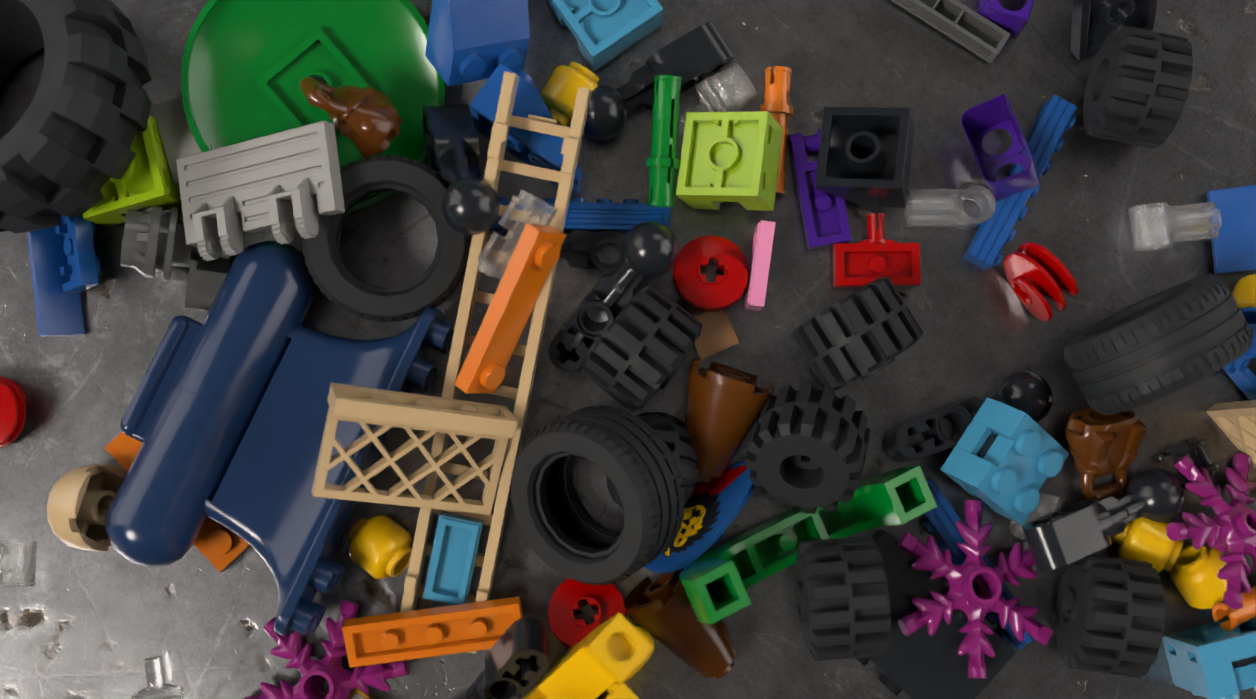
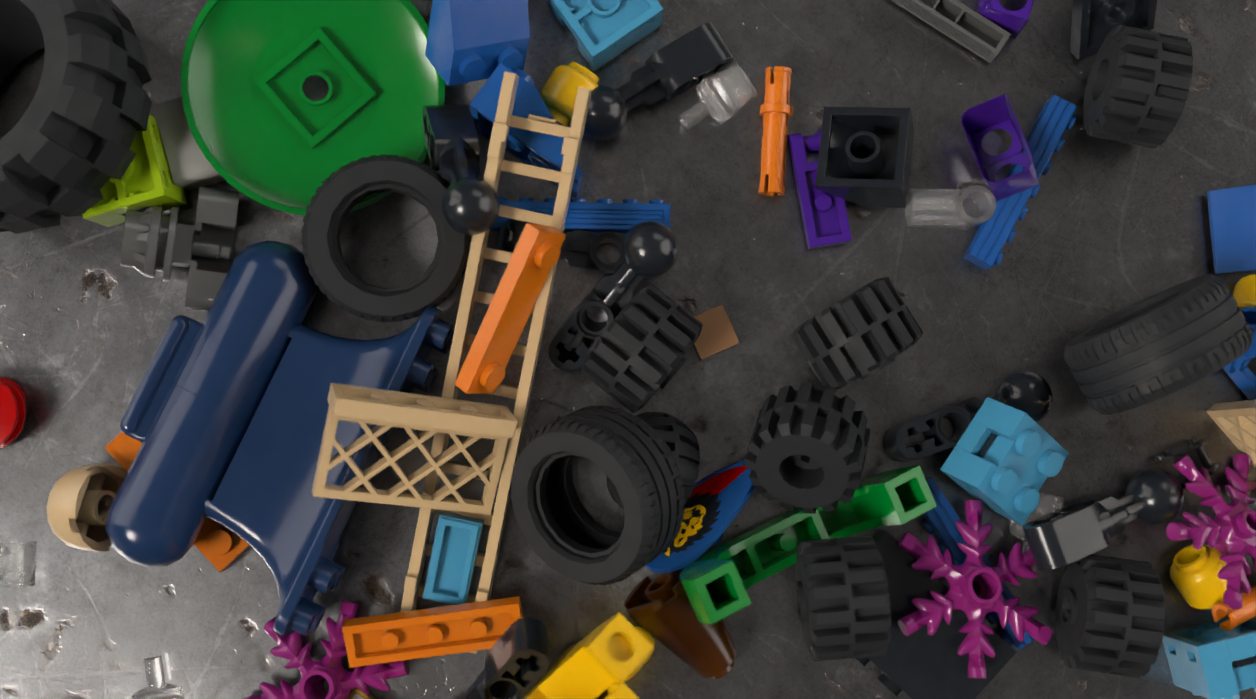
blue bracket [27,215,101,337] -> none
light grey hinge [176,121,345,261] -> none
reddish brown piece [300,77,402,158] -> none
yellow head [348,514,413,579] -> none
clear hinge [477,189,558,281] -> none
red piece [547,578,627,649] -> none
green pin [646,75,682,208] -> none
red piece [673,235,750,312] -> none
lime piece [676,111,783,211] -> none
reddish brown cone [684,358,775,483] -> none
bright pink tile [744,220,776,311] -> none
red plate [832,213,921,288] -> none
red piece [1003,241,1079,322] -> none
reddish brown piece [1065,408,1147,500] -> none
yellow head [1112,517,1184,573] -> none
clear piece [1128,202,1222,251] -> none

